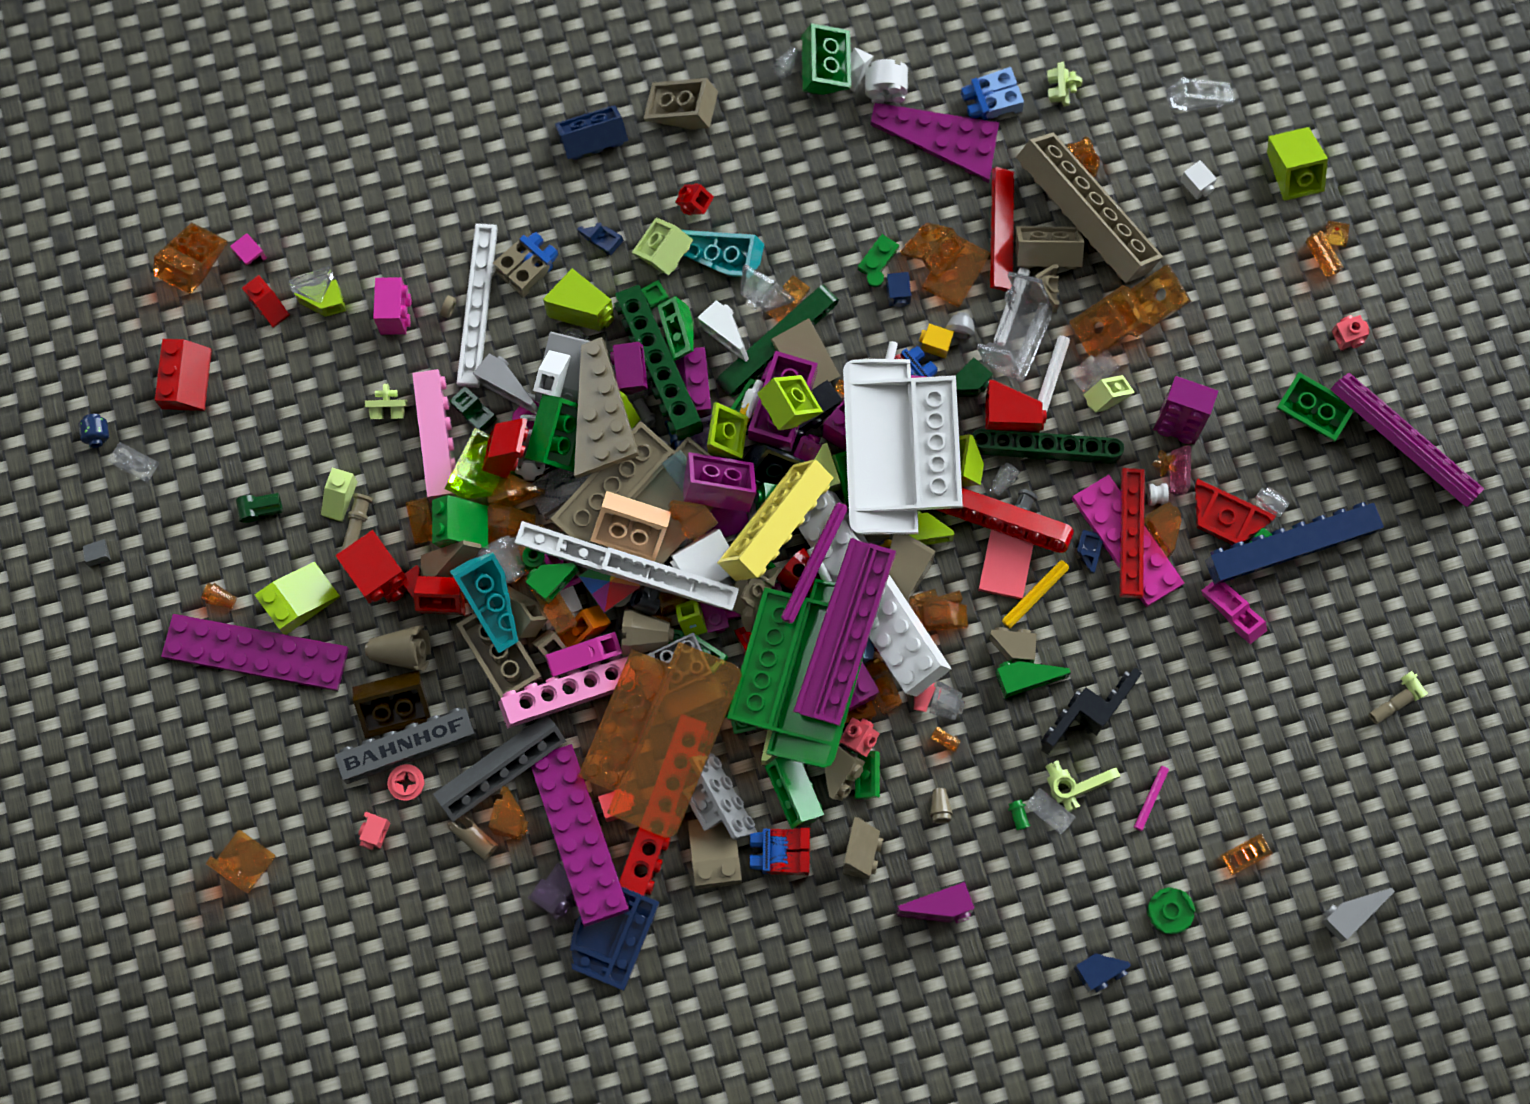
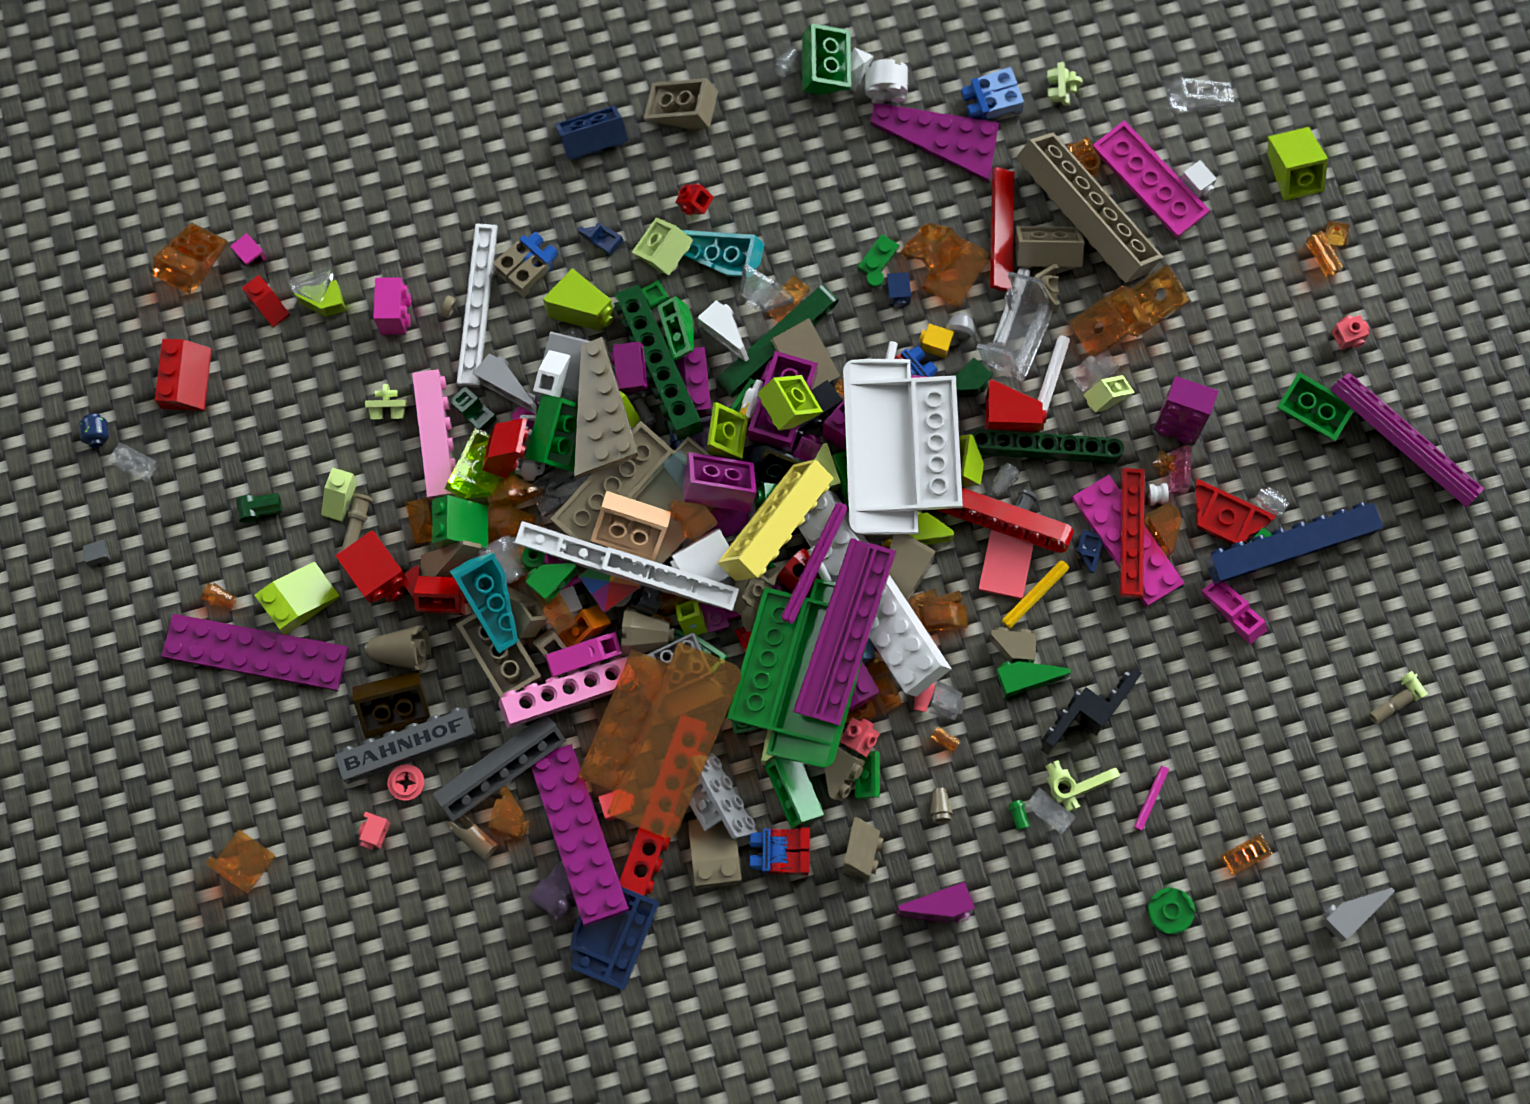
dark blue slope [1074,953,1131,993] -> none
none -> dark pink plate [1092,120,1210,238]

